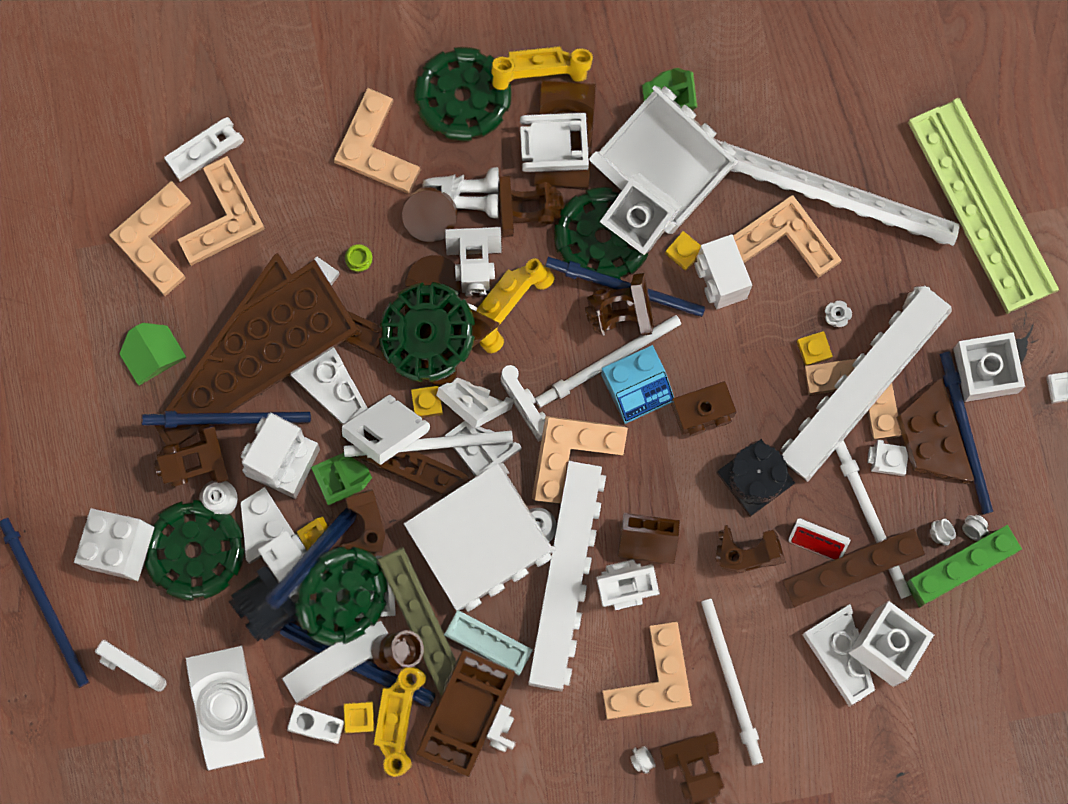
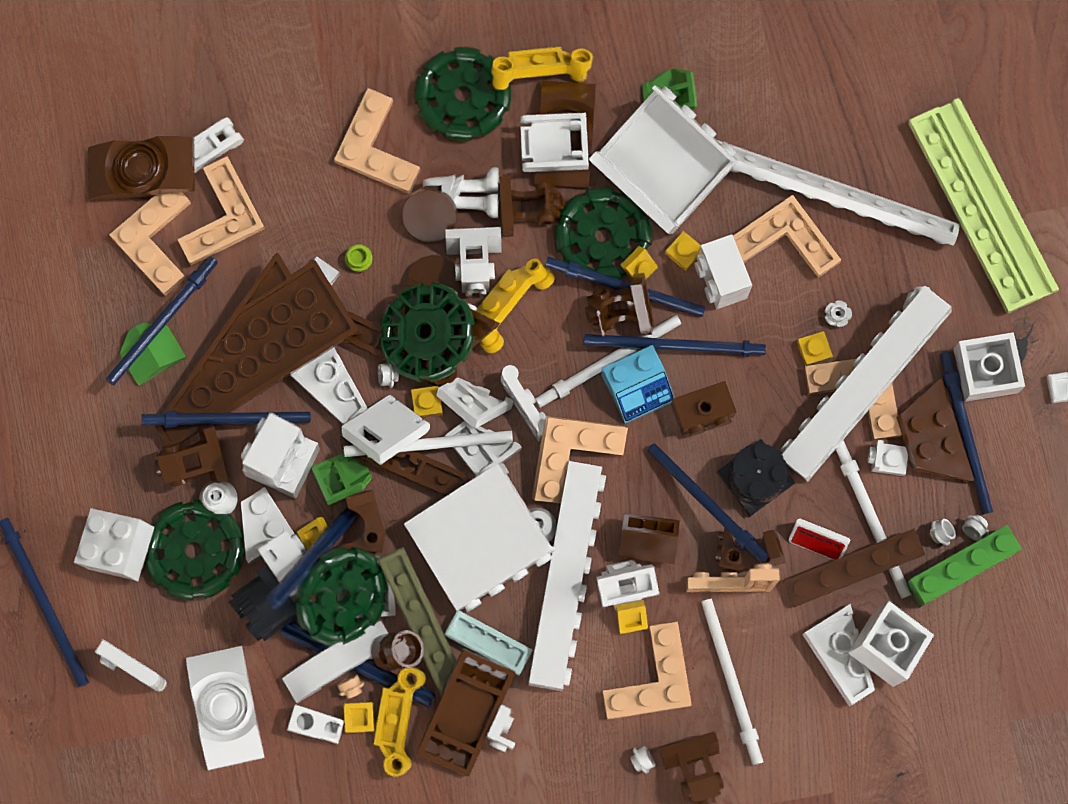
white brick [600,173,682,255] -> none
none -> reddish brown slope [88,136,195,202]
none -> dark blue bar [105,256,218,386]
none -> light nougat plate [337,675,364,699]
none -> white plate [378,362,399,388]
none -> dark blue bar [583,334,766,357]
none -> yellow plate [616,600,648,634]
none -> yellow plate [620,246,658,280]
none -> dark blue bar [647,443,769,563]
none -> light nougat plate [686,564,779,592]

